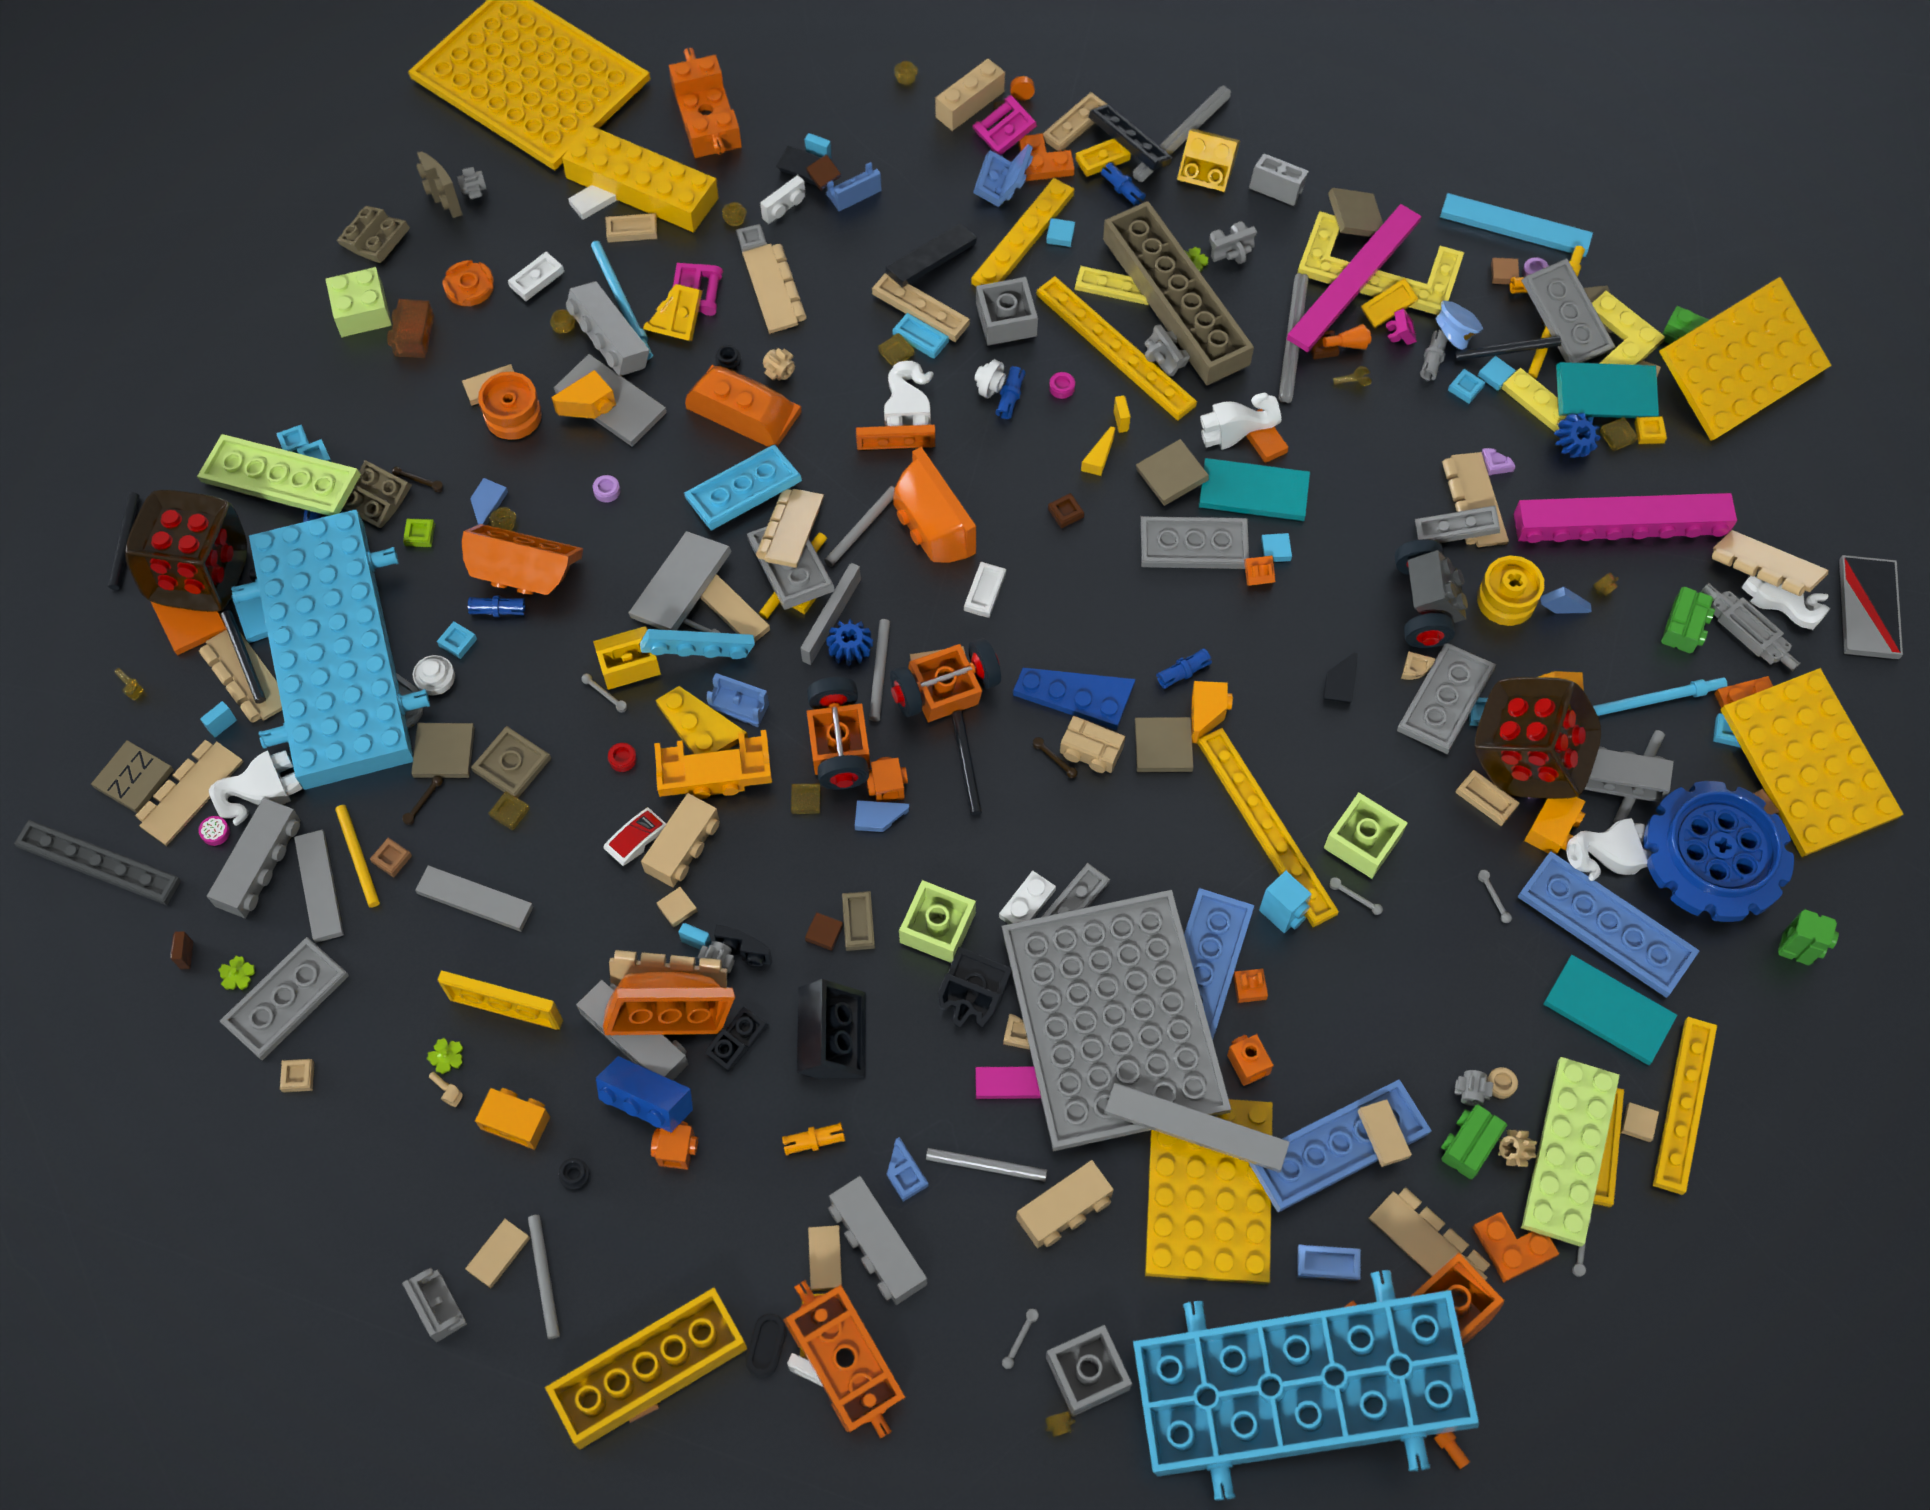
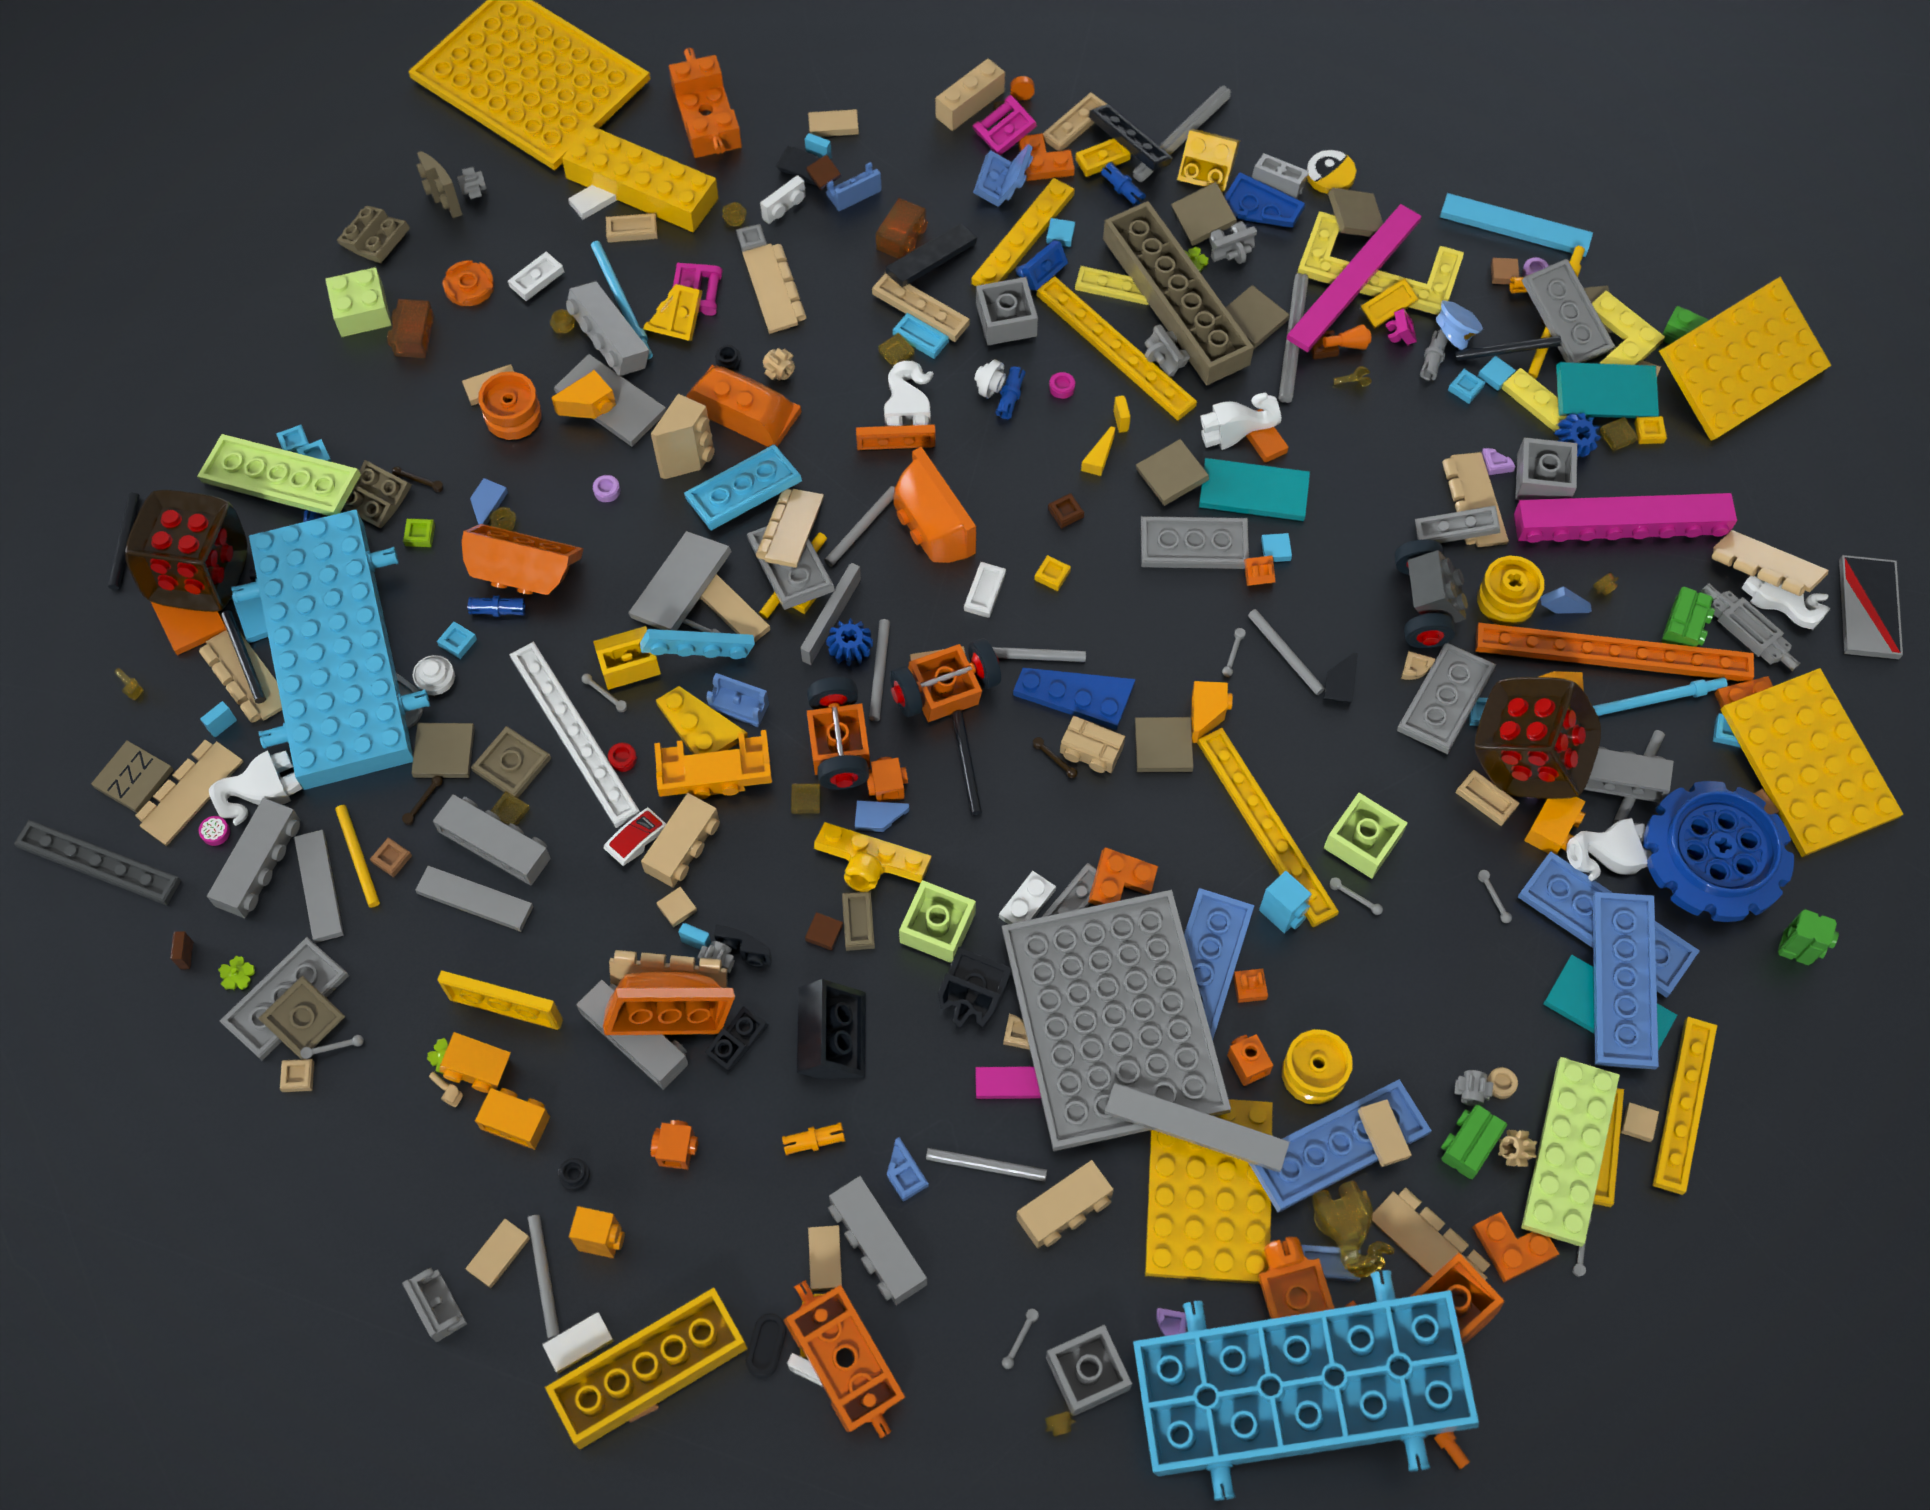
blue brick [596,1056,693,1133] -> none
clear yellow plate [894,61,918,84] -> none
blue pin [1156,648,1212,689] -> none
none -> dark tan tile [258,975,345,1060]
none -> light grey hinge [300,1035,364,1059]
none -> light grey brick [433,794,551,886]
none -> light orange brick [439,1032,511,1093]
none -> white tile [509,642,640,828]
none -> white tile [542,1312,614,1374]
none -> light orange brick [569,1206,625,1258]
none -> tan slope [651,394,715,479]
none -> tan tile [808,109,859,137]
none -> yellow plate [814,822,931,892]
none -> clear orange brick [876,198,928,259]
none -> light grey bar [992,647,1086,662]
none -> blue tile [1015,241,1068,291]
none -> yellow tile [1034,555,1071,591]
none -> orange plate [1088,847,1158,905]
none -> lavender tile [1156,1308,1187,1336]
none -> dark tan tile [1171,182,1237,246]
none -> light grey hinge [1222,628,1246,677]
none -> blue wing [1224,172,1305,228]
none -> dark tan tile [1225,285,1289,349]
none -> light grey bar [1248,609,1325,695]
none -> orange plate [1258,1237,1335,1319]
none -> yellow wheel [1282,1029,1352,1105]
none -> tile [1307,150,1356,194]
none -> clear yellow hips [1312,1181,1395,1278]
none -> orange plate [1475,623,1754,682]
none -> light grey brick [1516,438,1577,500]
none -> medium blue plate [1593,892,1659,1069]

